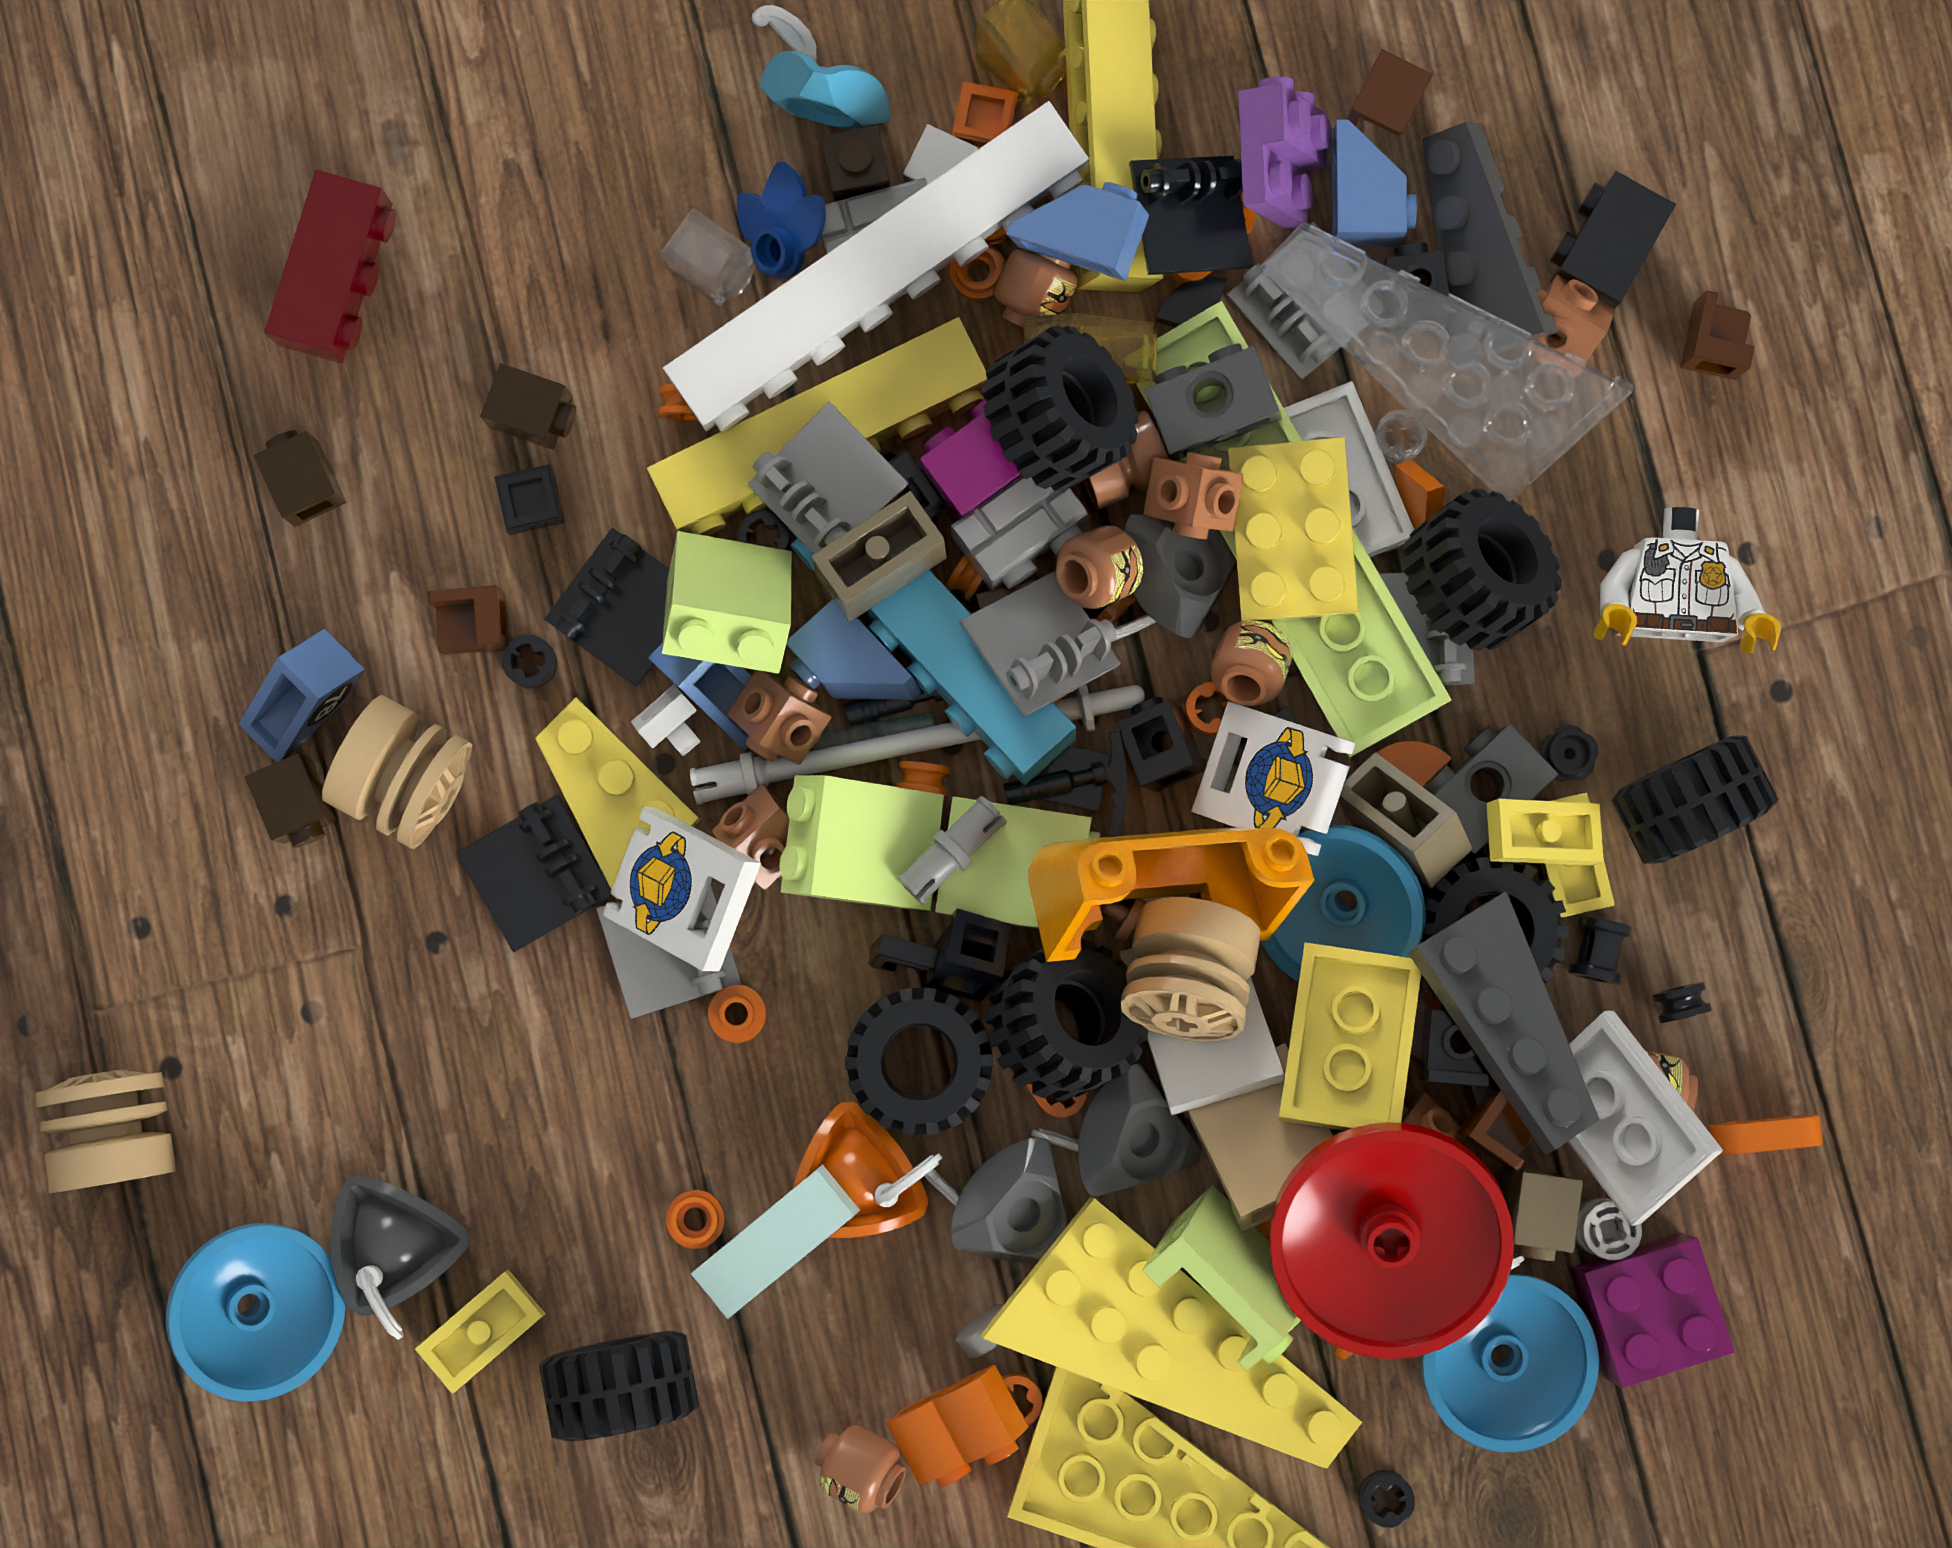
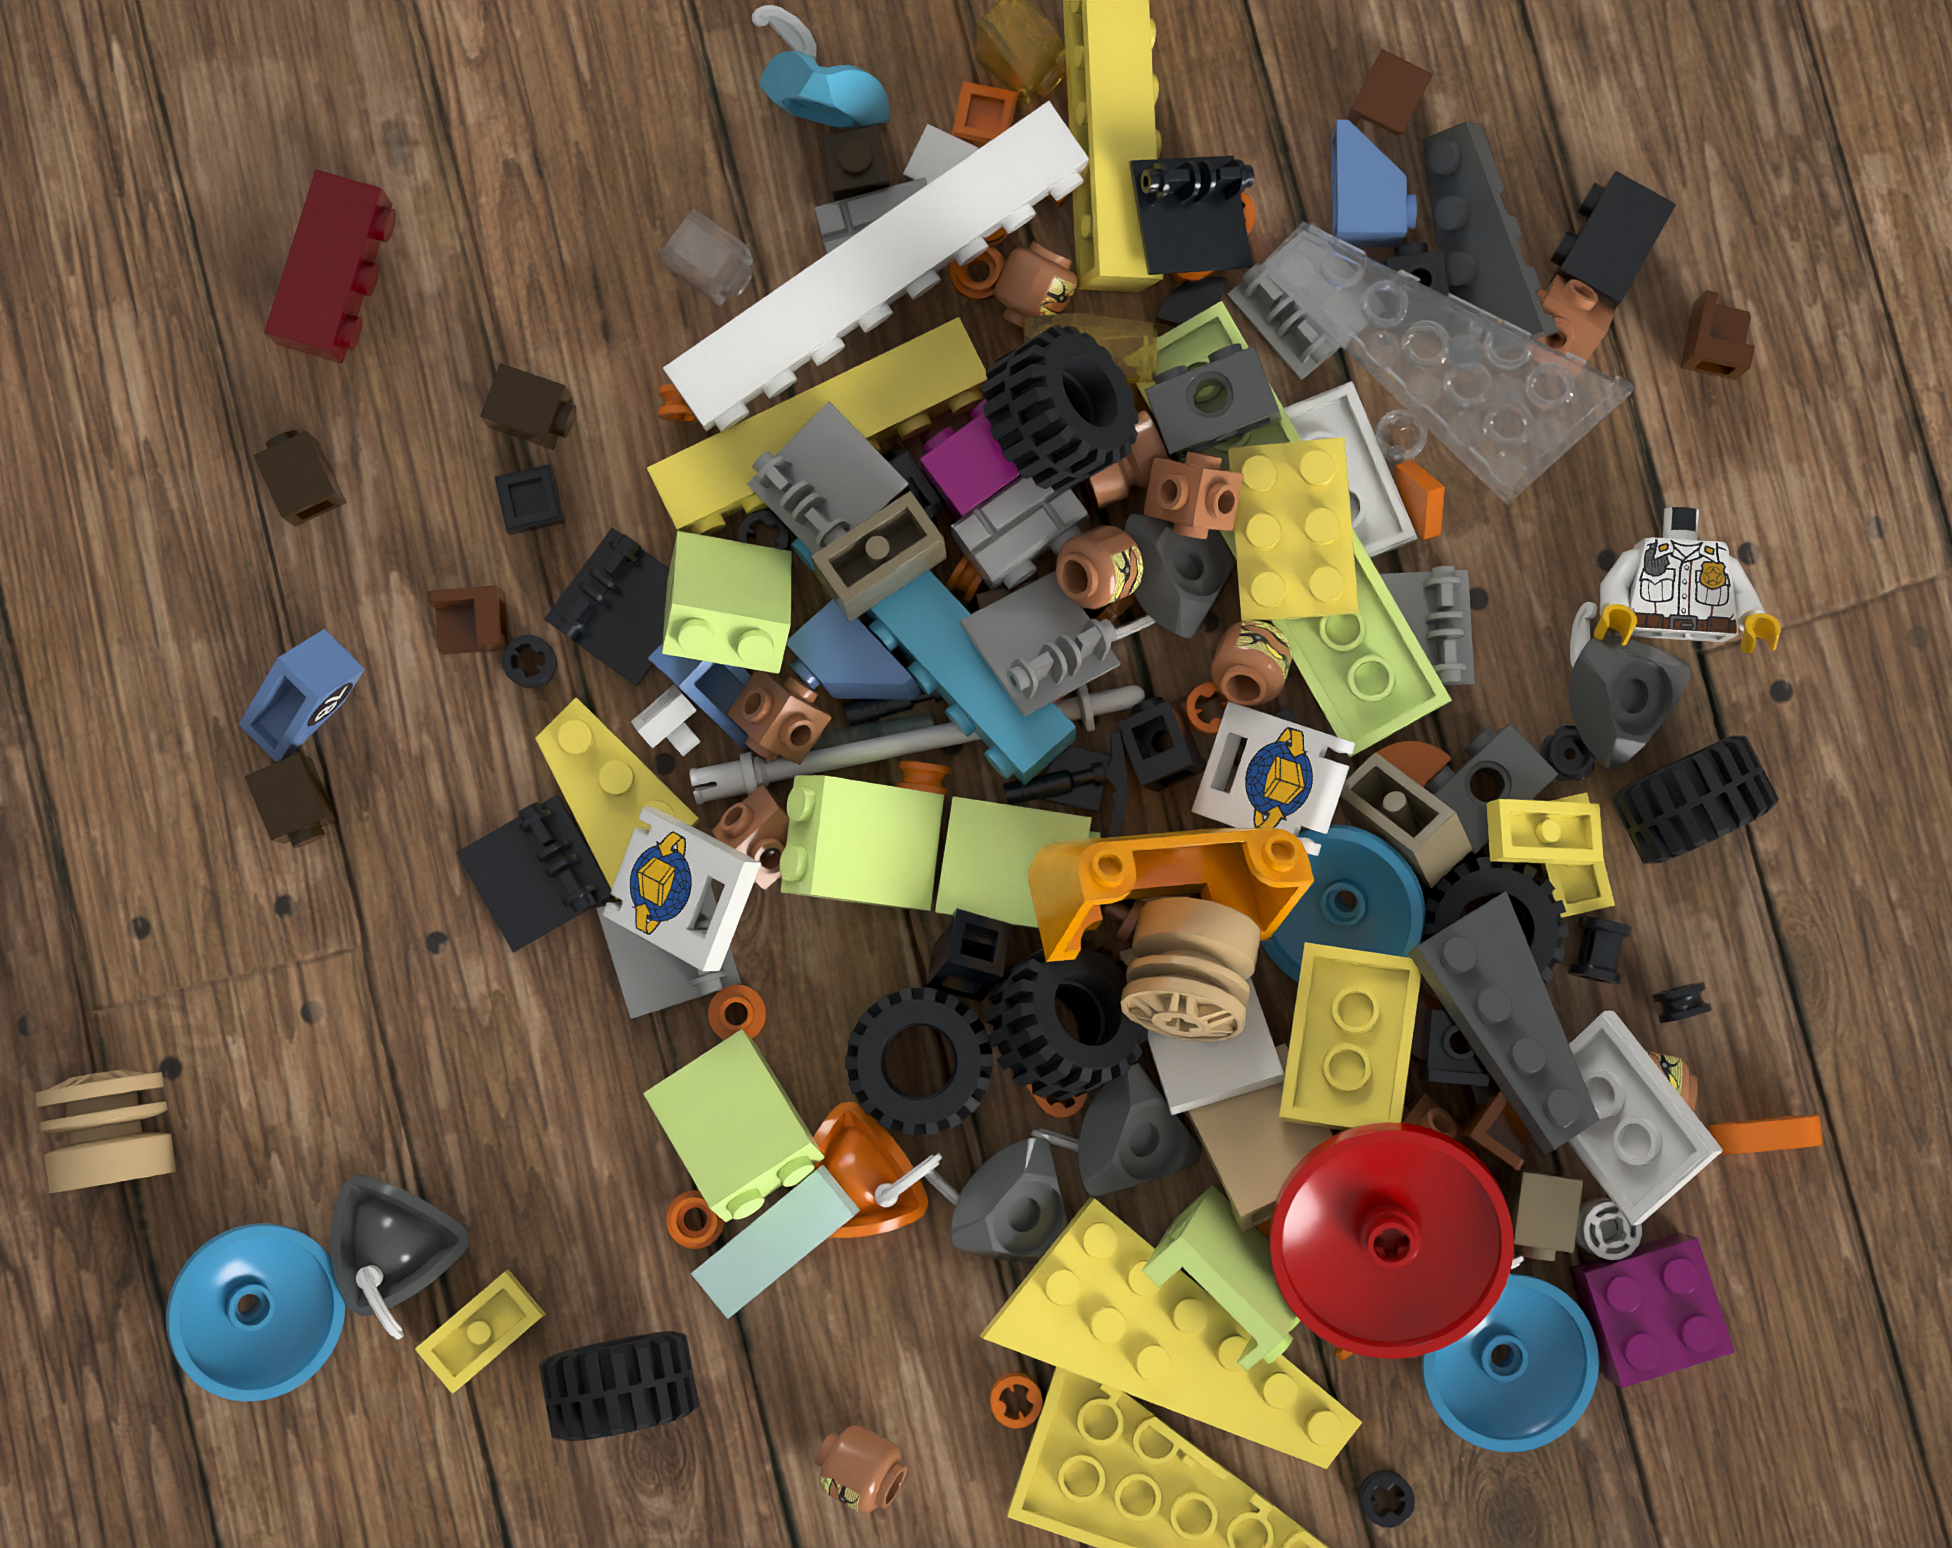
tan wheel [322,695,472,849] -> none
blue plate [737,162,826,279] -> none
black tile [867,934,938,973] -> none
orange brick [886,1364,1029,1487] -> none
light grey pin [897,796,1007,905] -> none
light grey tile [955,1304,1003,1359] -> none
medium blue slope [1006,182,1149,281] -> none
medium lavender plate [1238,77,1332,230] -> none
black tyre [1402,489,1562,651] -> none
none -> yellowish green brick [643,1029,825,1222]
none -> dark grey hat [1569,602,1692,771]

